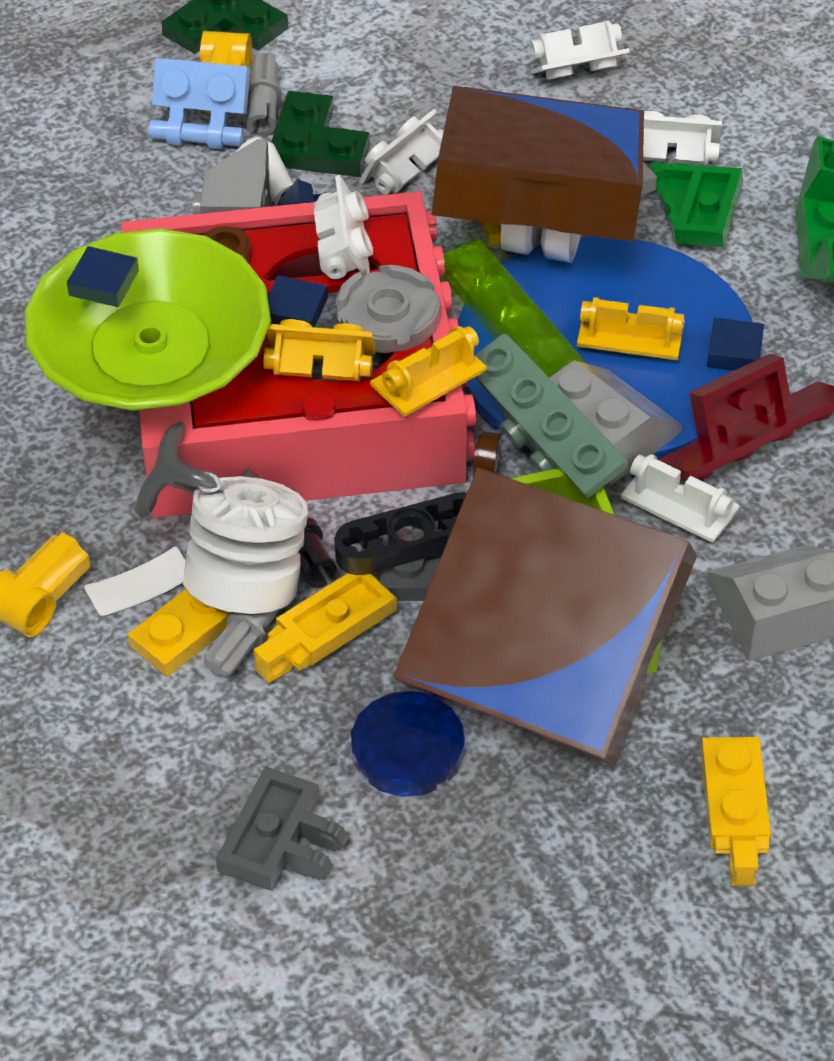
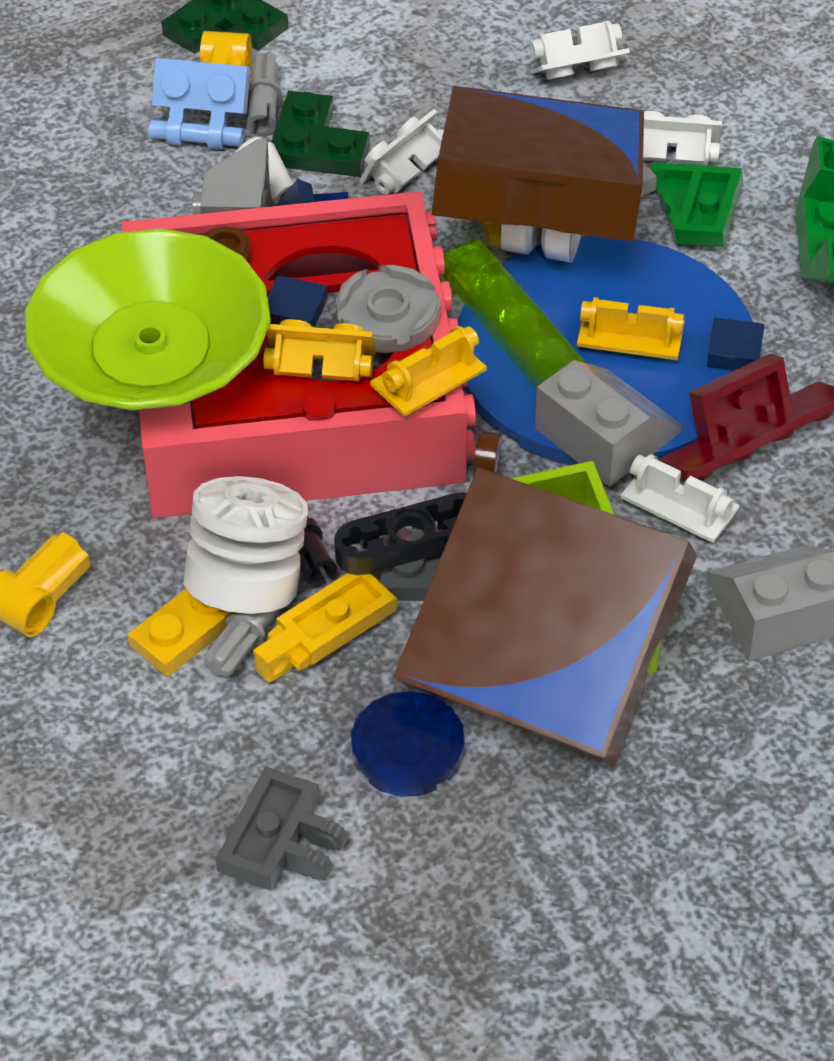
dark blue tile [67,246,139,308] -> none
white sticker [84,547,186,616] -> none
dark grey piece [137,421,260,518] -> none
white hinge [313,175,373,279] -> none
sand green bracket [474,334,628,499] -> none
yellow hinge [700,737,771,886] -> none

